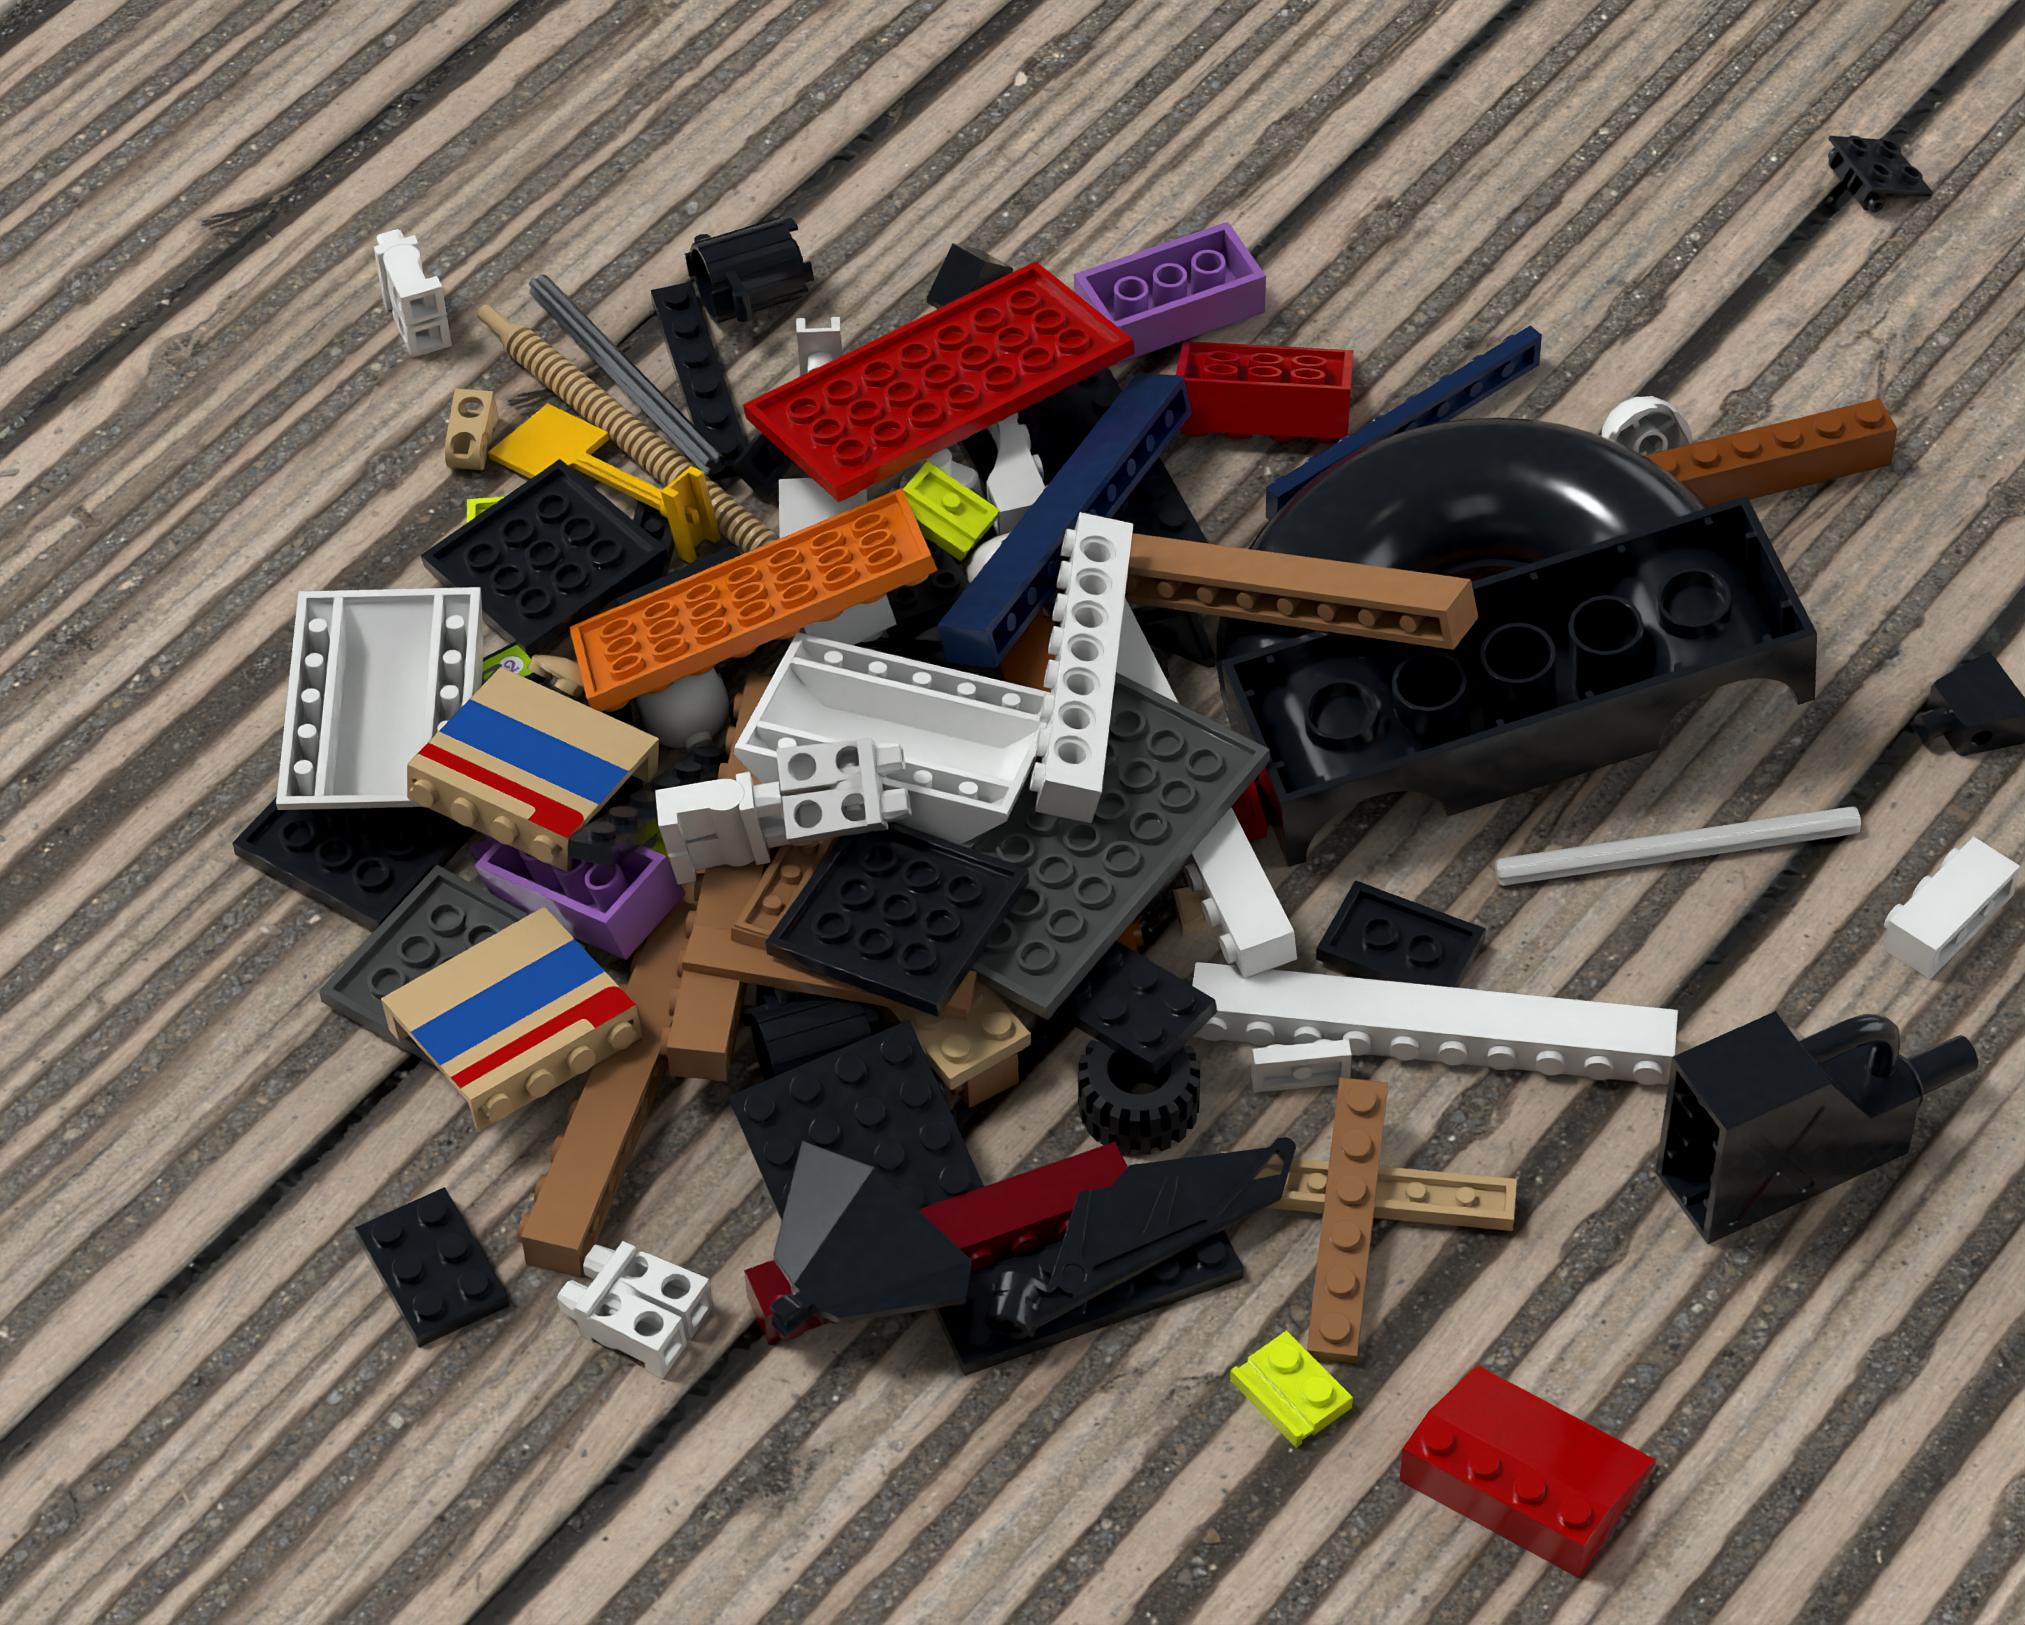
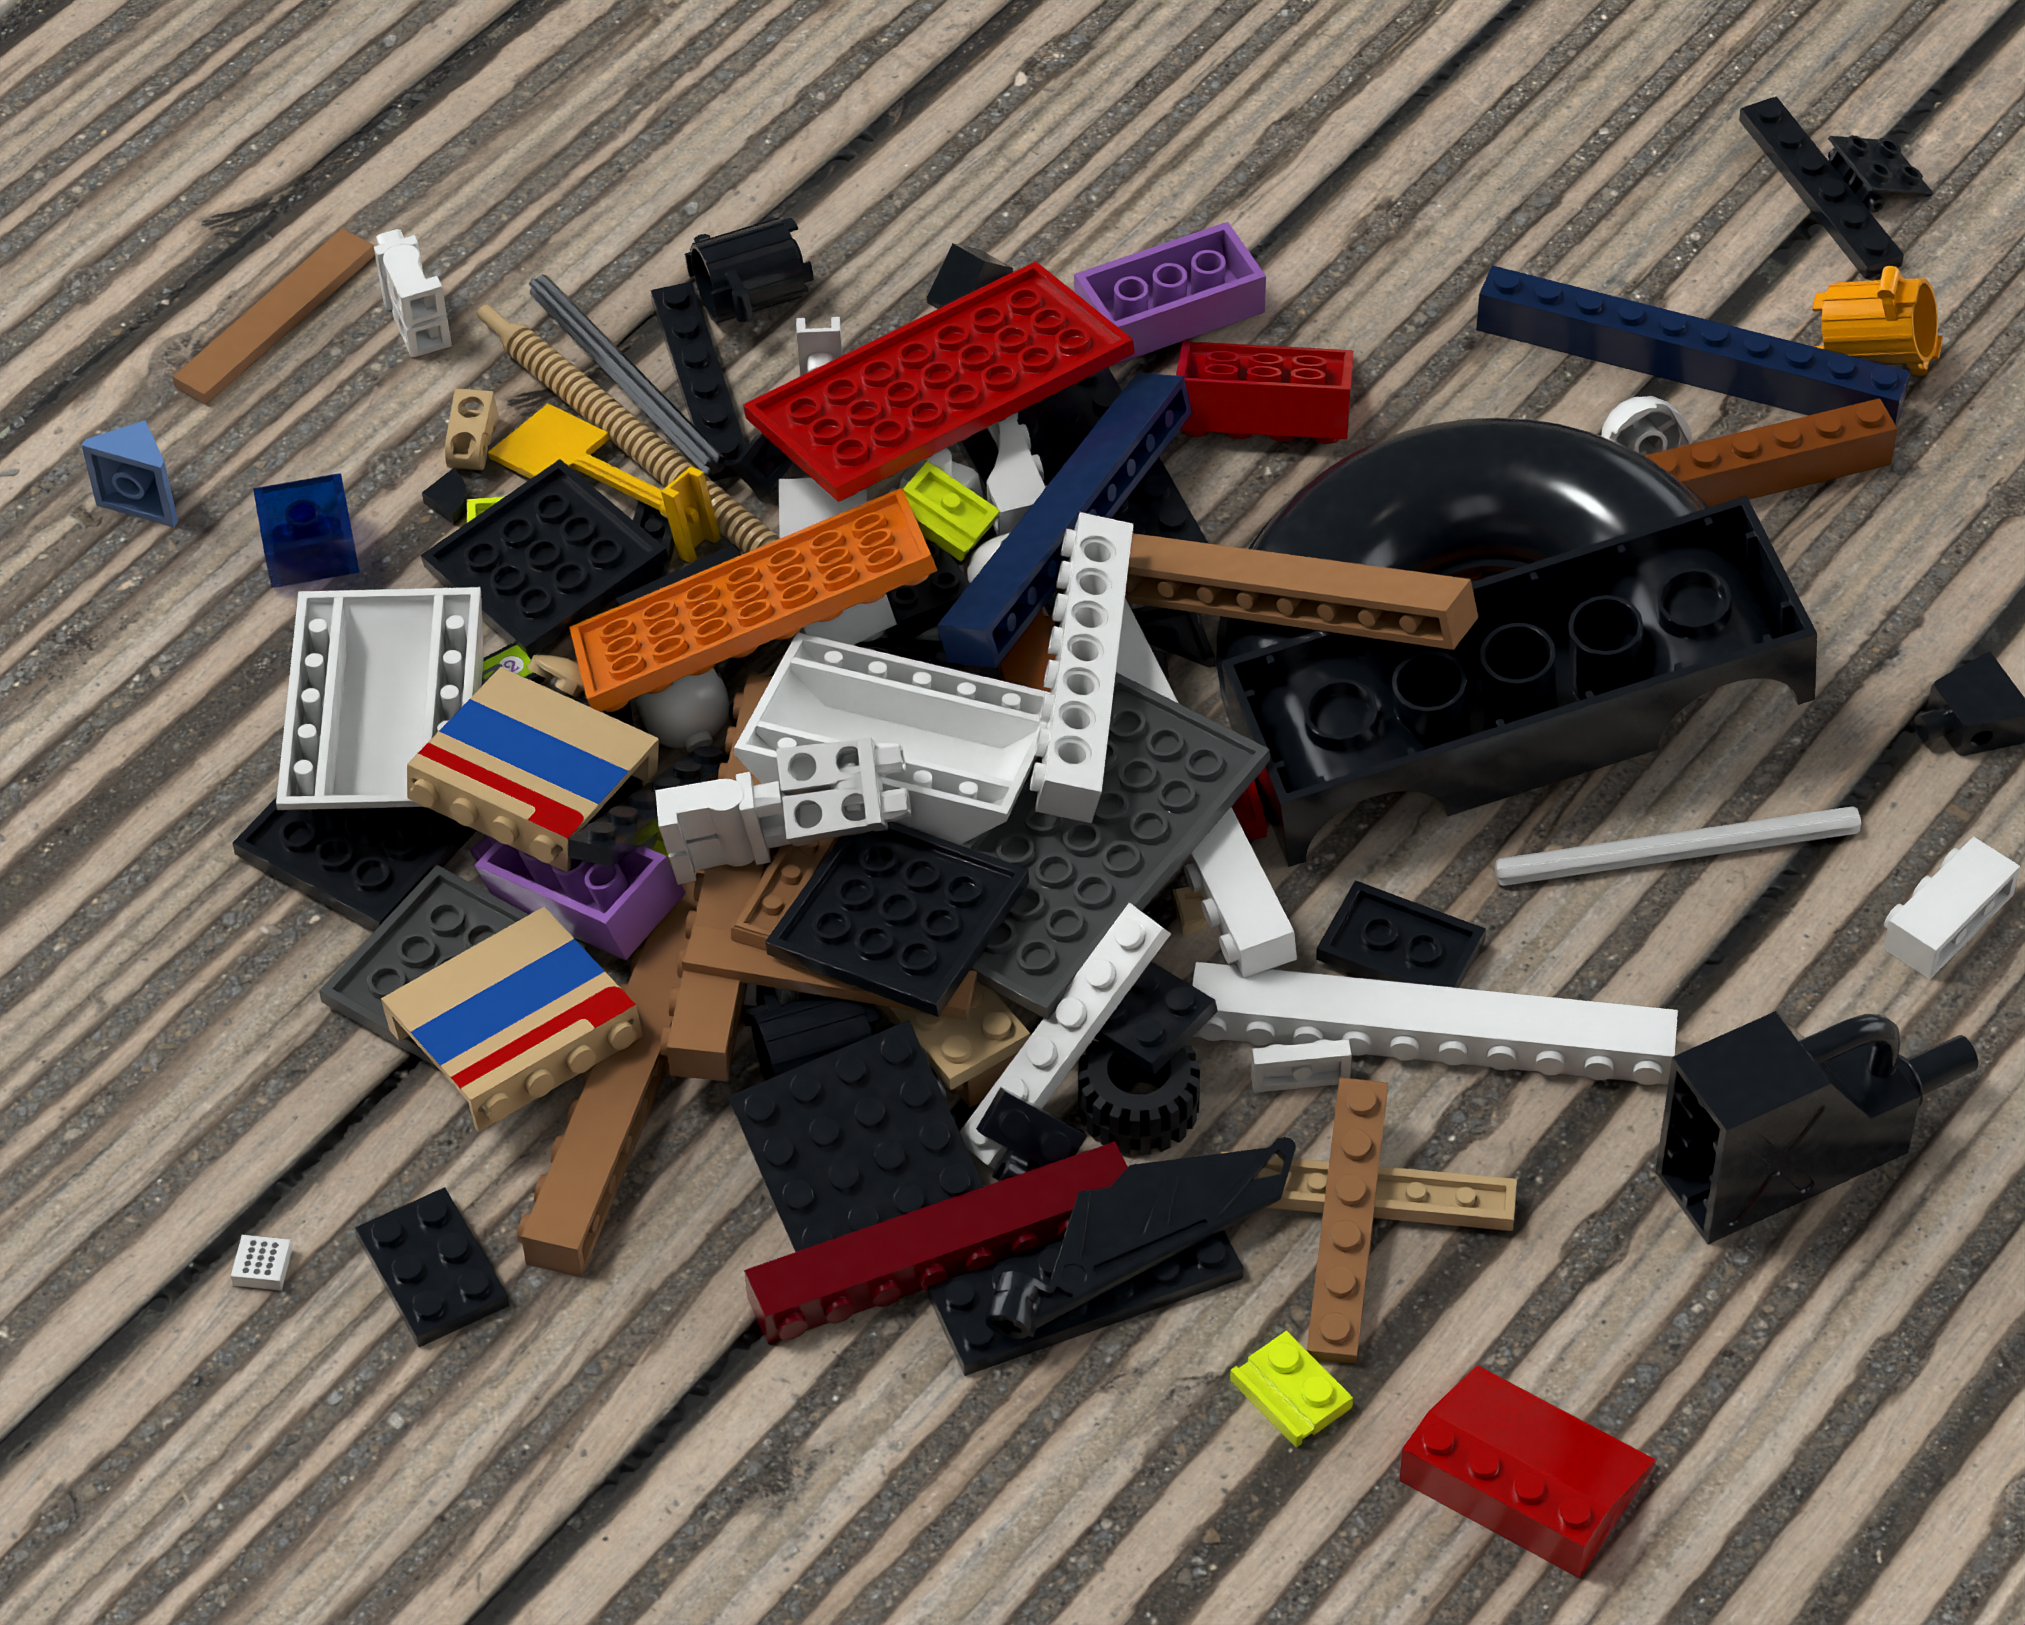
white hips [557,1241,714,1379] -> none
black panel [770,1141,972,1337] -> none
dark blue plate [1265,325,1542,521] -> none
none -> medium blue slope [81,420,178,527]
none -> medium nougat tile [172,228,375,405]
none -> white tile [231,1235,293,1291]
none -> clear blue brick [253,473,360,588]
none -> black tile [422,468,467,524]
none -> white plate [960,903,1171,1169]
none -> black plate [976,1087,1087,1182]
none -> dark blue brick [1476,265,1910,427]
none -> black plate [1739,96,1904,279]
none -> light orange container [1812,266,1943,376]

